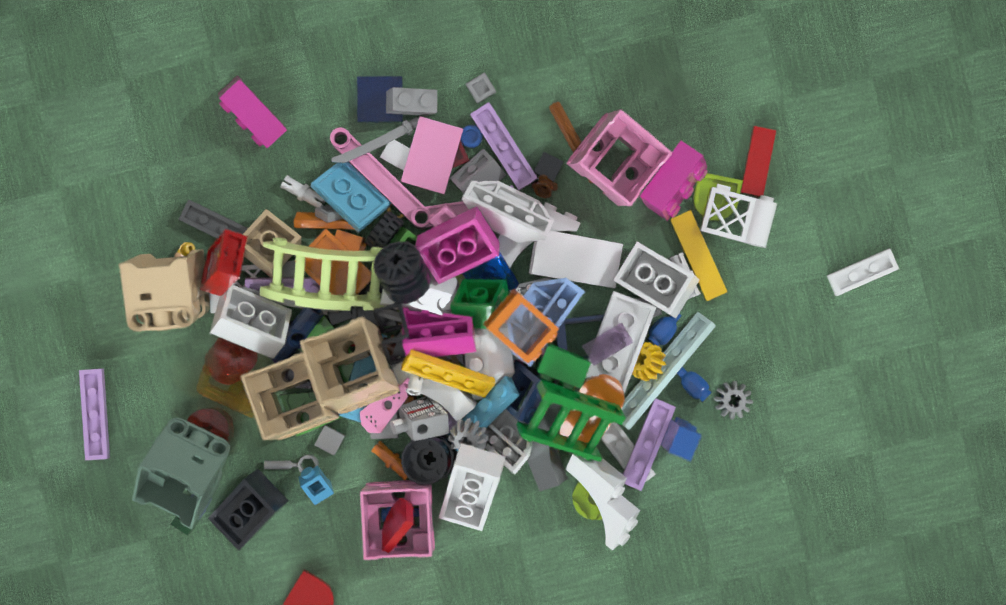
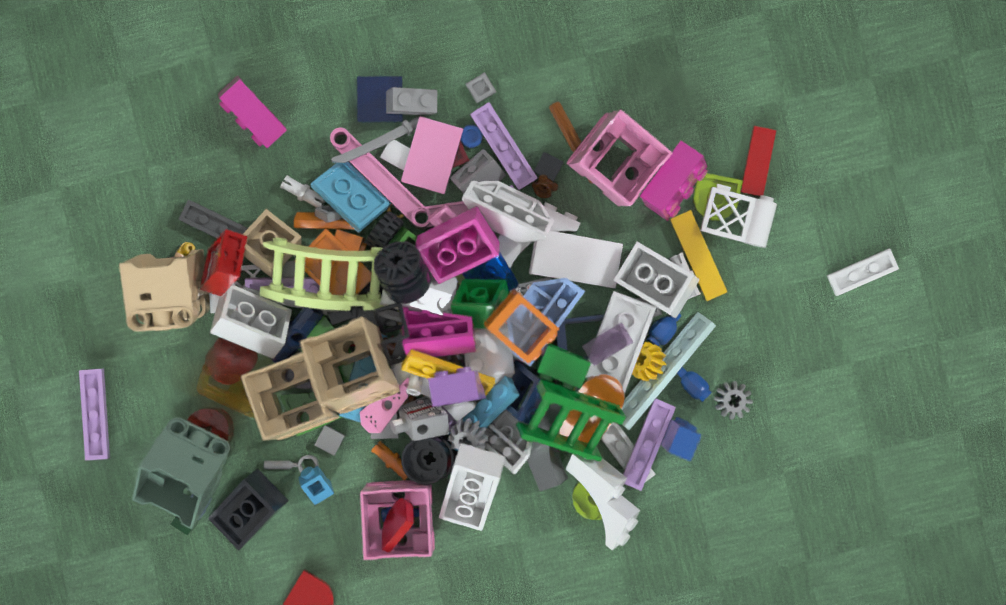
none -> medium lavender slope [428,367,486,406]

